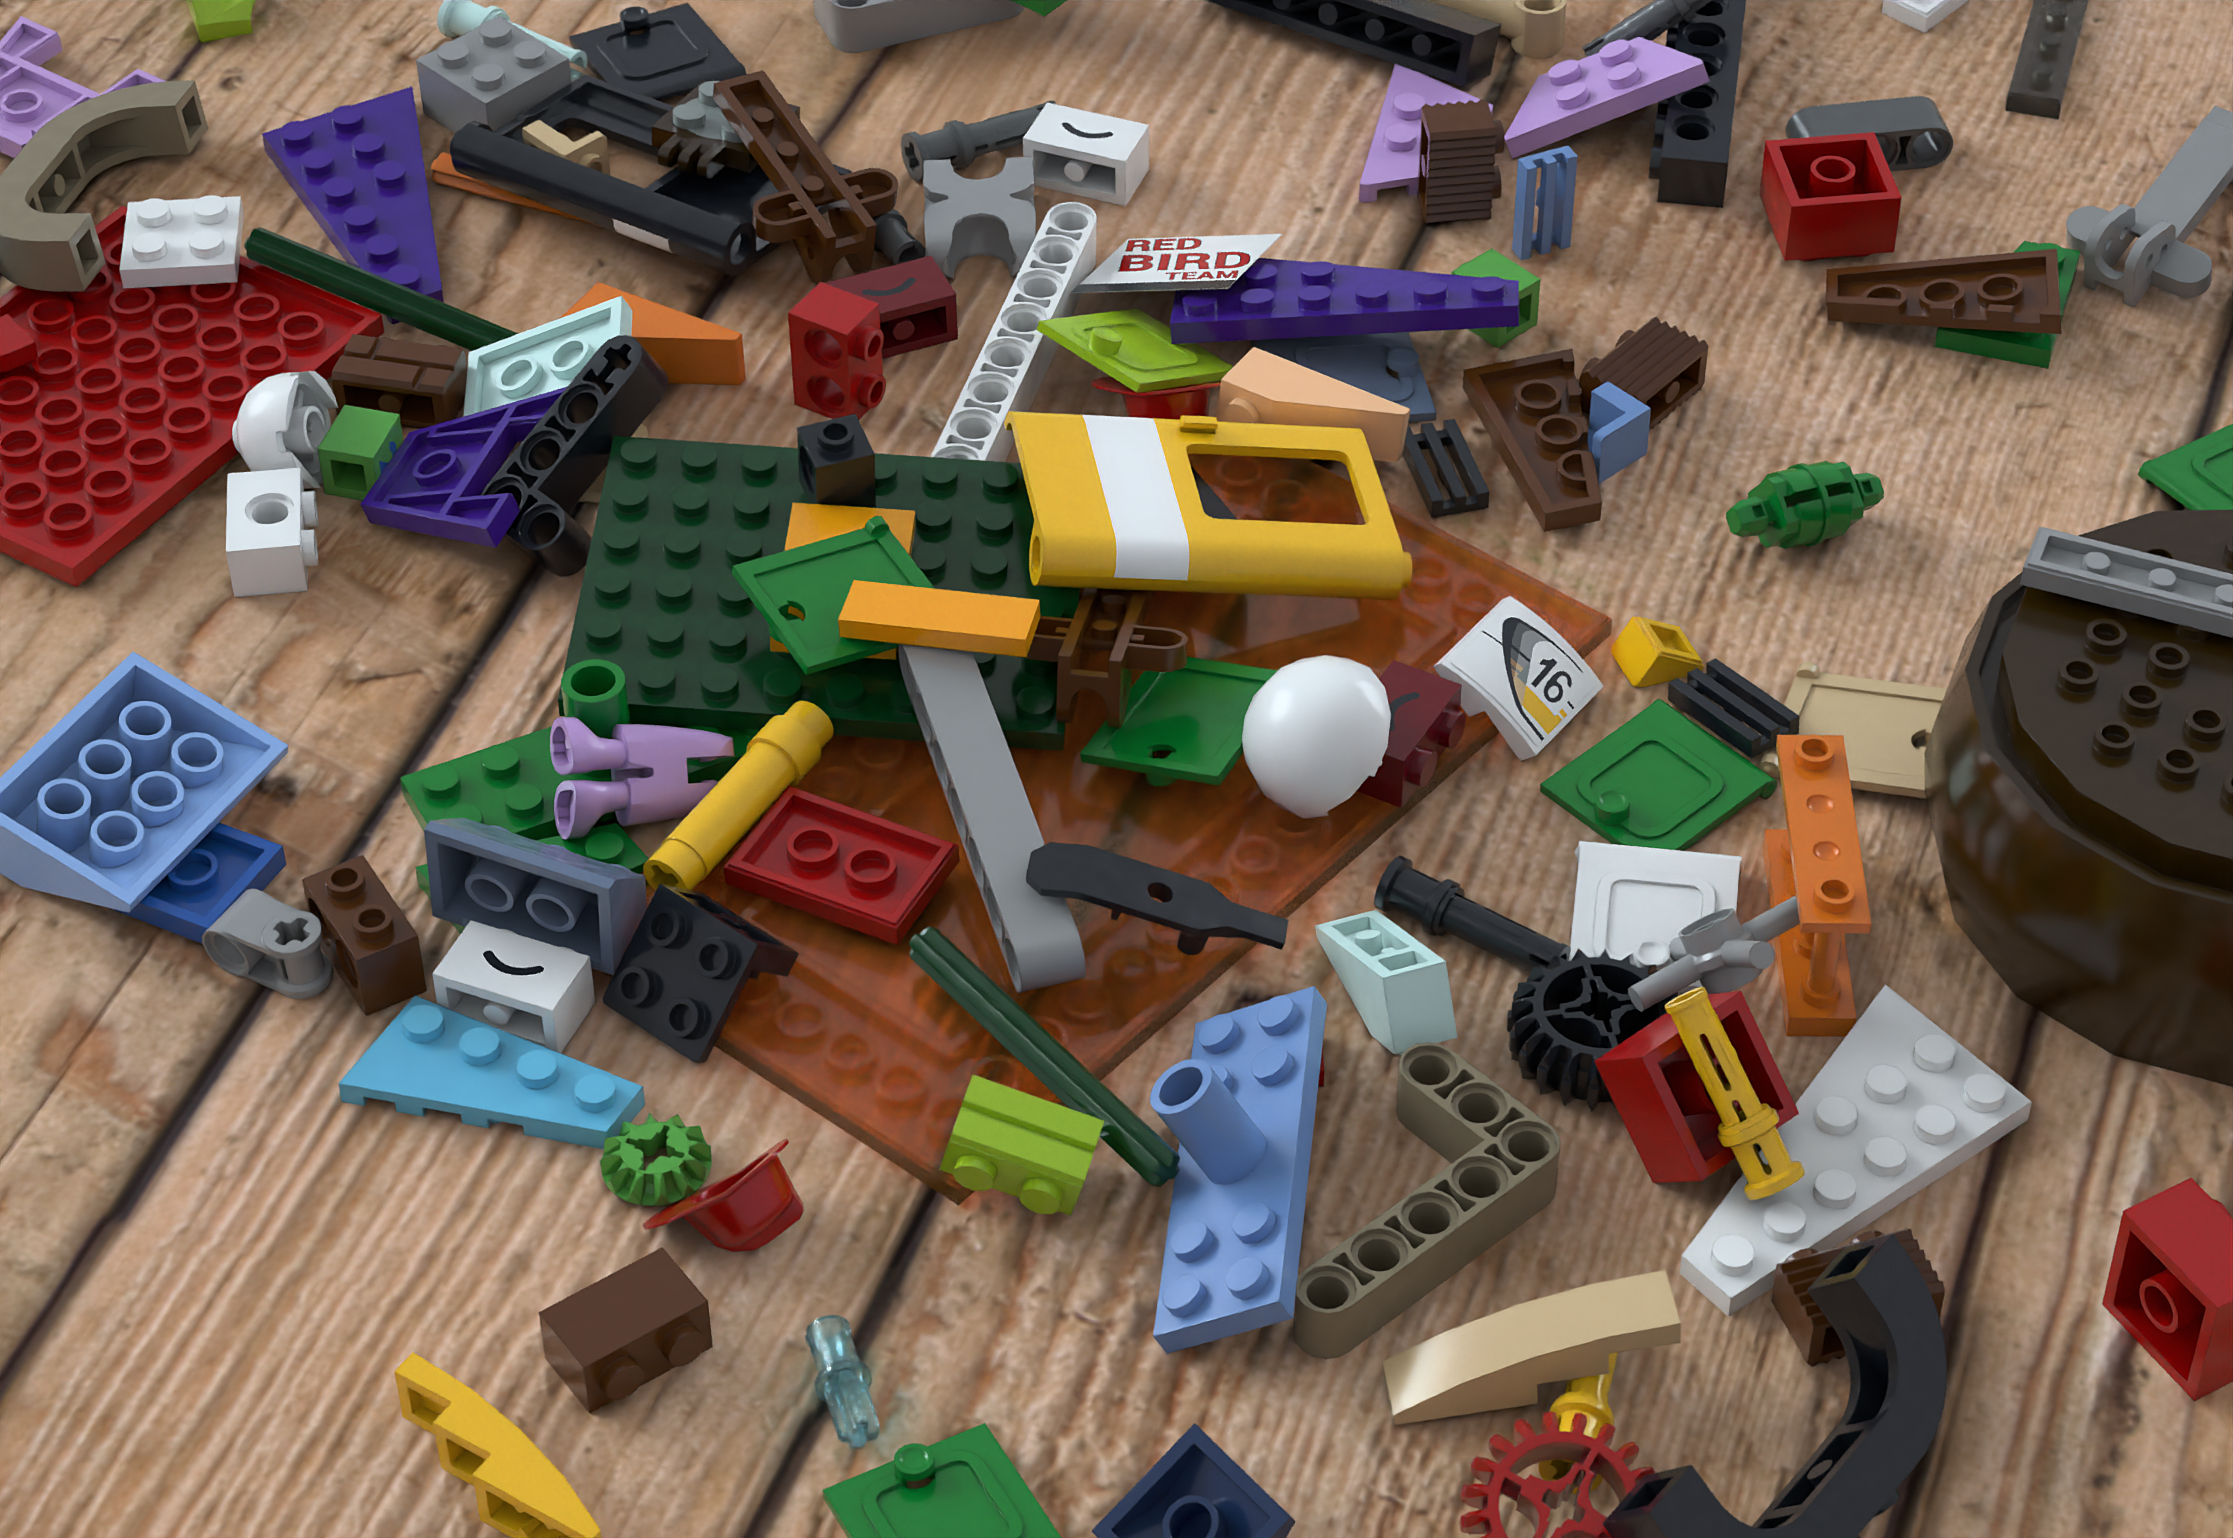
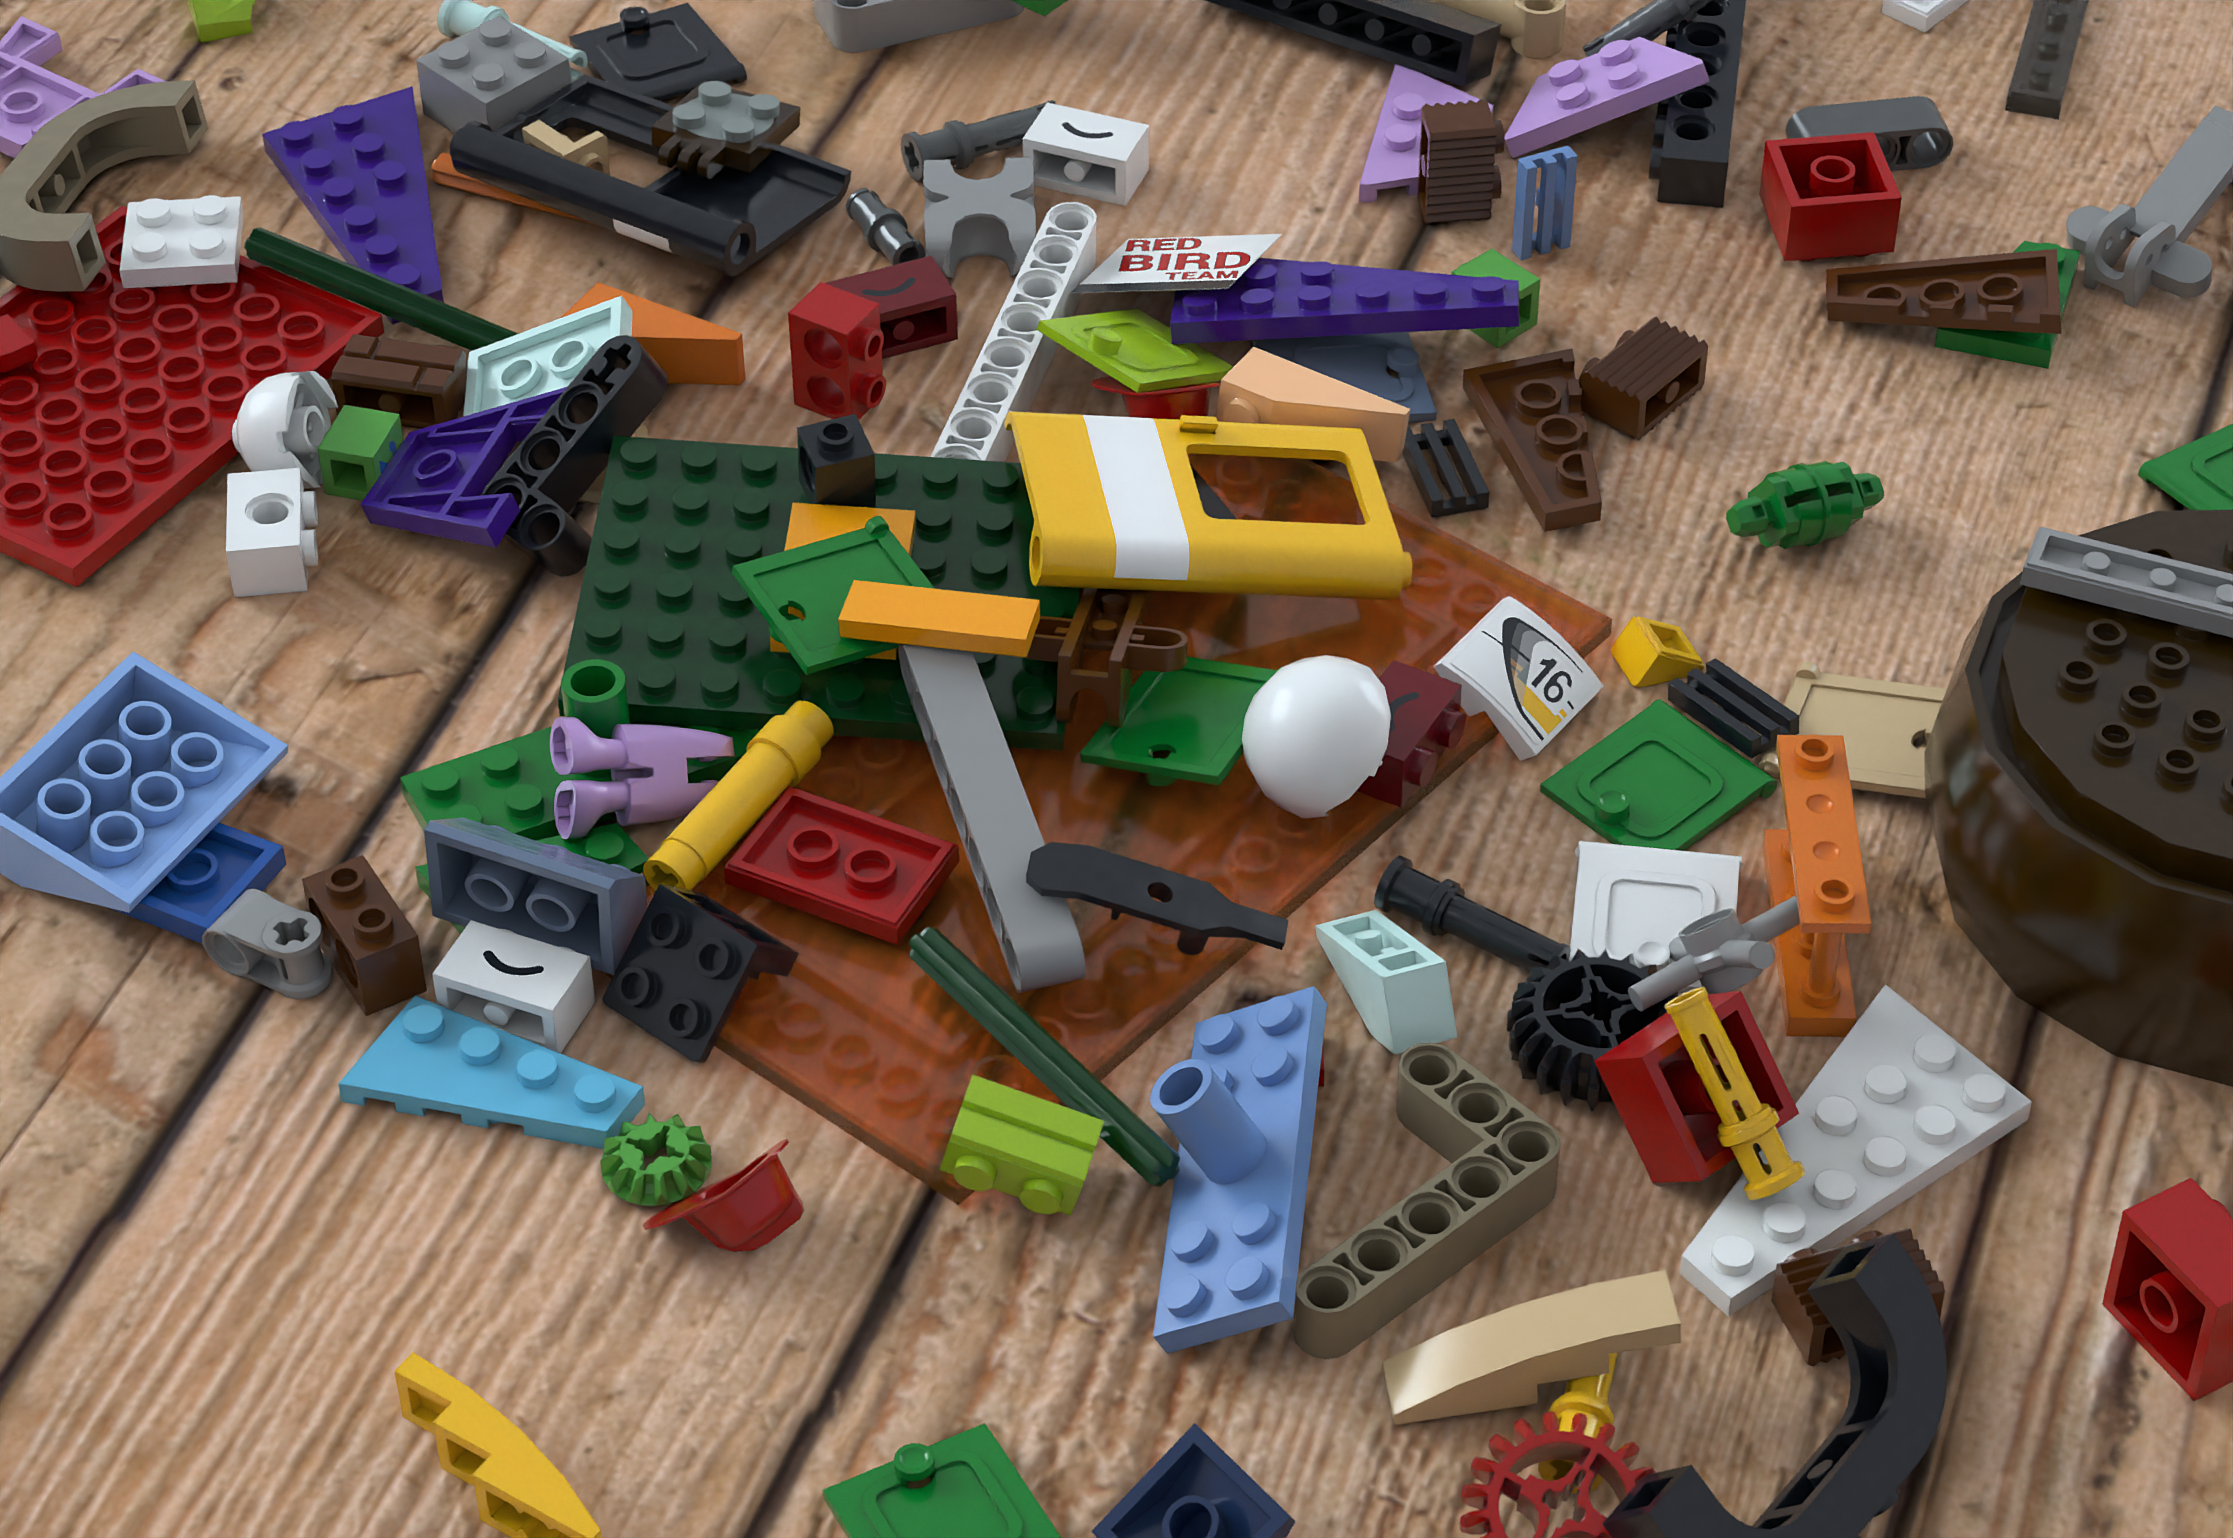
reddish brown brick [538,1247,713,1414] -> none
reddish brown piece [713,70,898,284] -> none
clear light blue axle [805,1315,880,1449] -> none
medium blue panel [1588,382,1651,484] -> none

